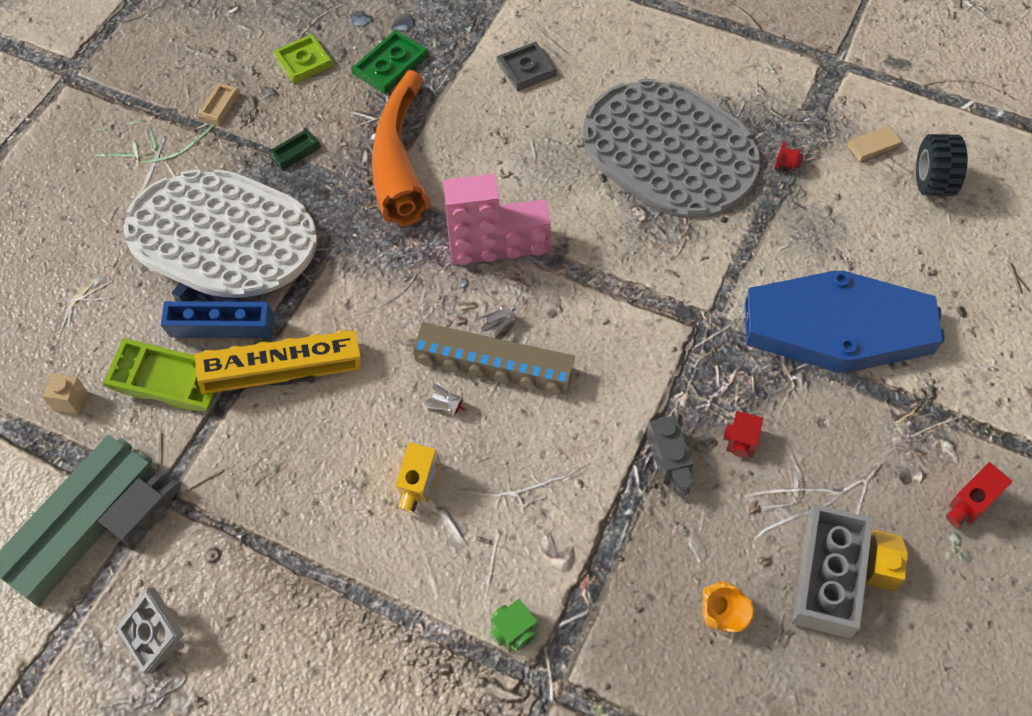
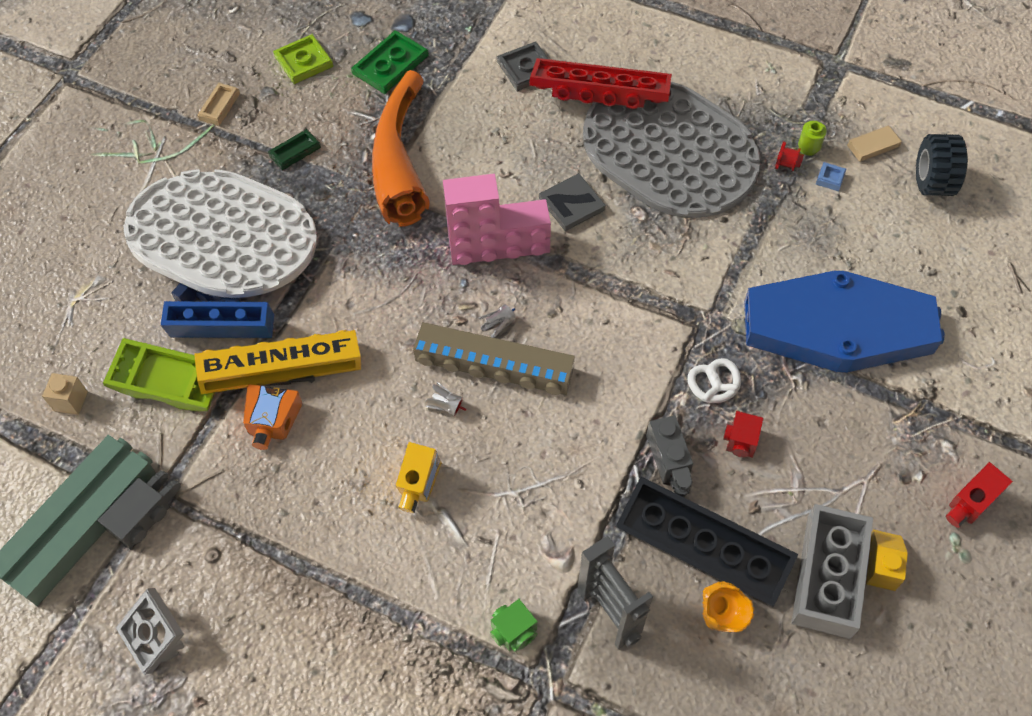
none -> orange torso [243,384,303,450]
none -> red plate [529,58,672,109]
none -> dark grey tile [539,173,606,231]
none -> dark grey fence [577,535,653,649]
none -> black arch [615,477,799,607]
none -> white piece [688,358,741,403]
none -> lime brick [798,121,827,156]
none -> medium blue tile [815,162,846,192]

